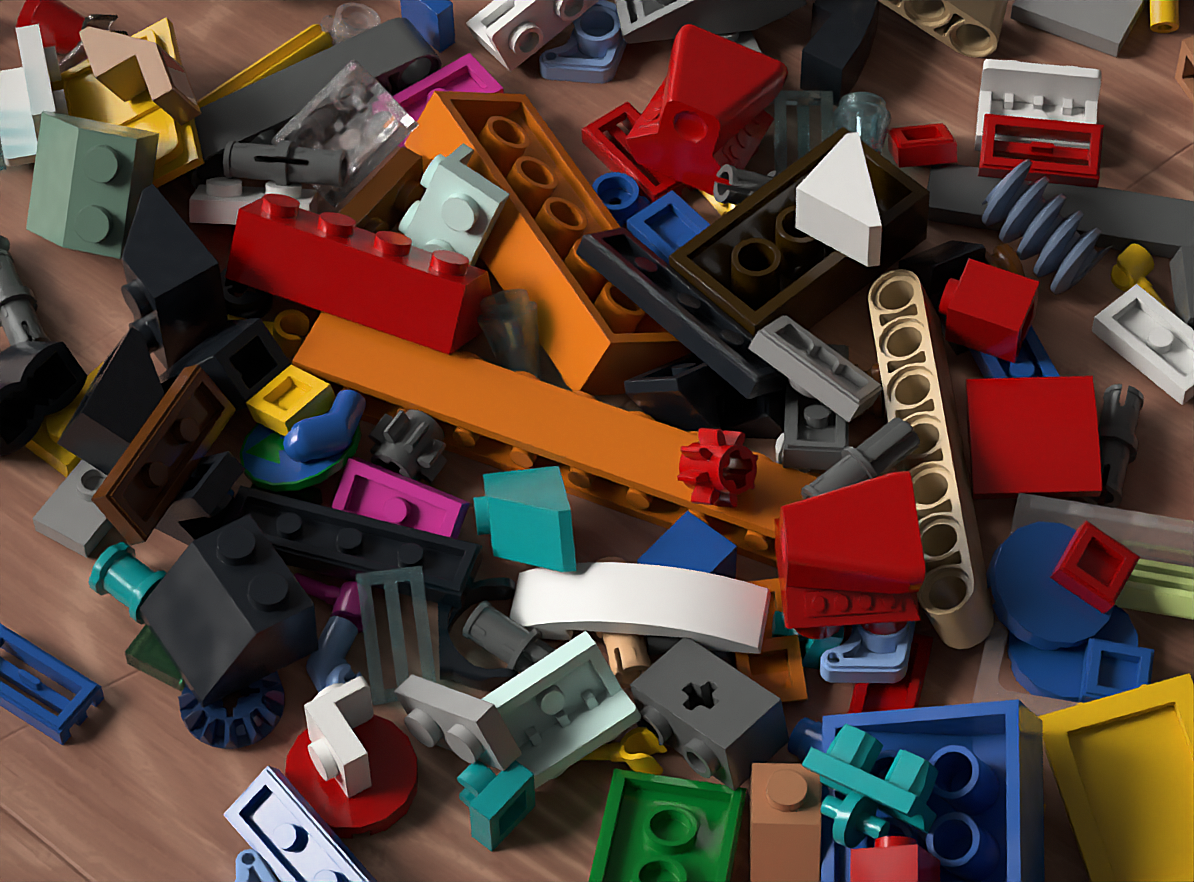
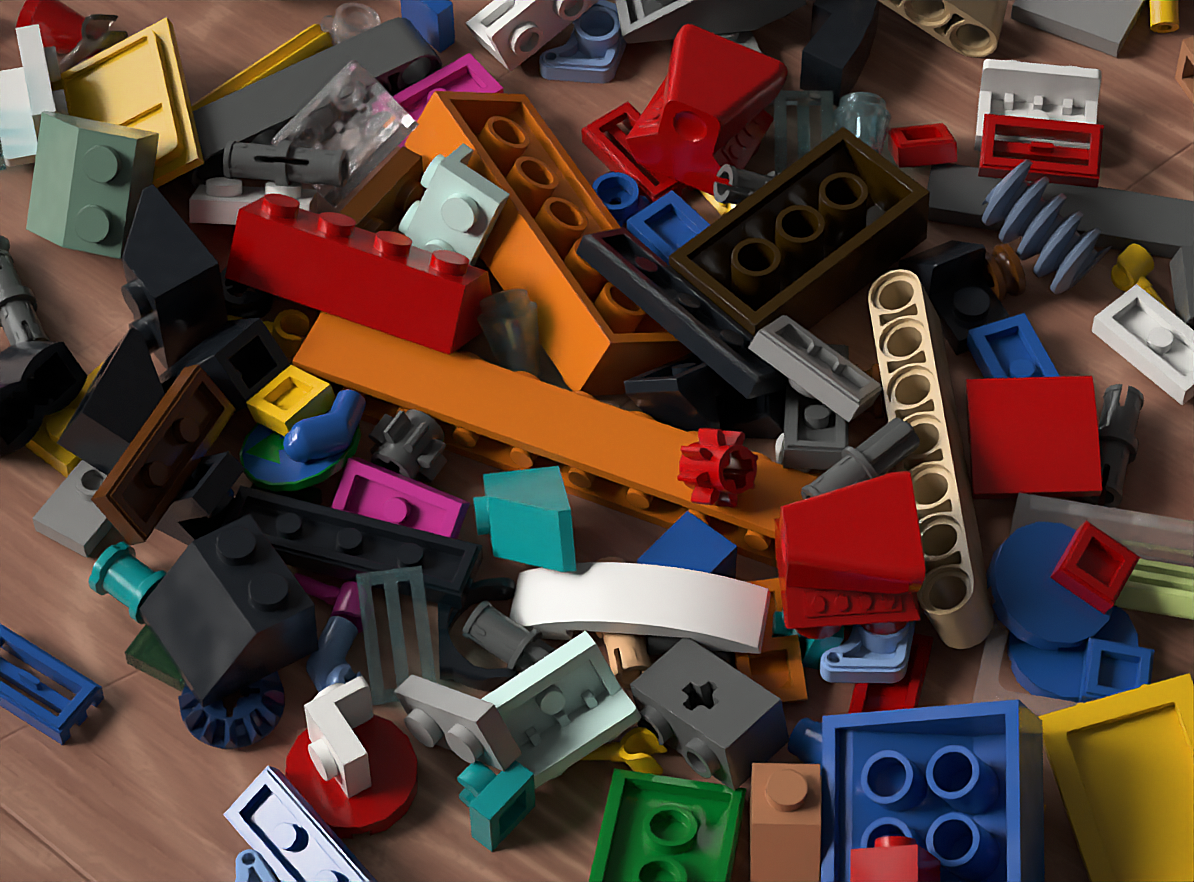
slope [79,26,201,125] -> none
white slope [795,132,882,267] -> none
teal hips [802,723,939,849] -> none
red brick [939,258,1040,363] -> none

